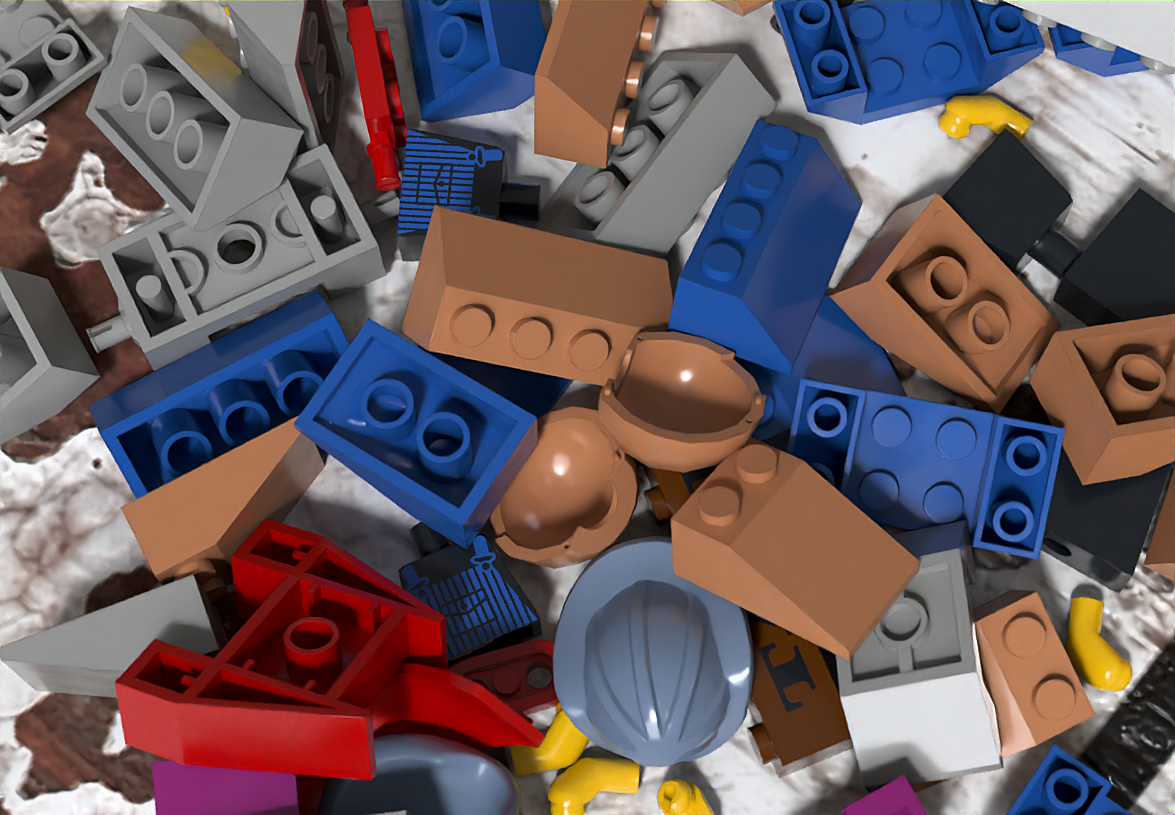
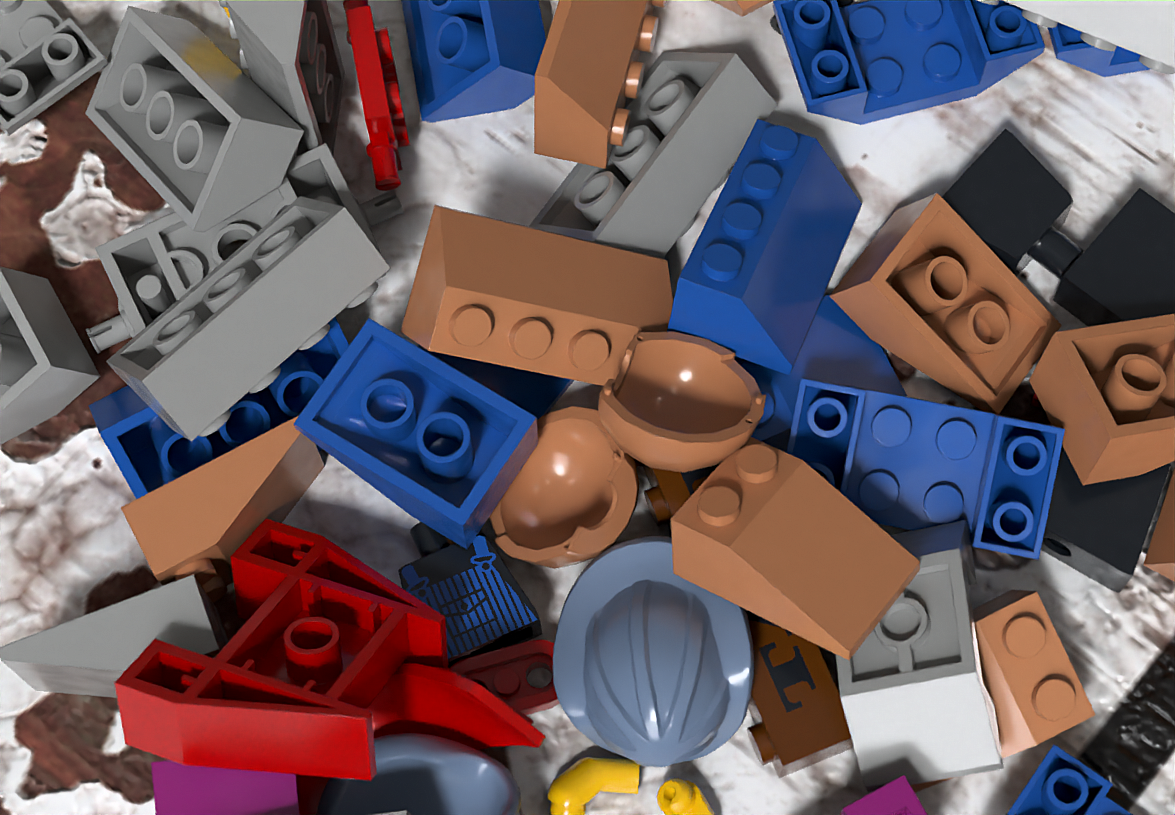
torso [396,129,541,262] -> none
yellow arm [510,702,590,777] -> none
yellow arm [938,95,1033,142] -> none
yellow arm [1064,597,1132,692] -> none
none -> light grey slope [106,196,390,441]

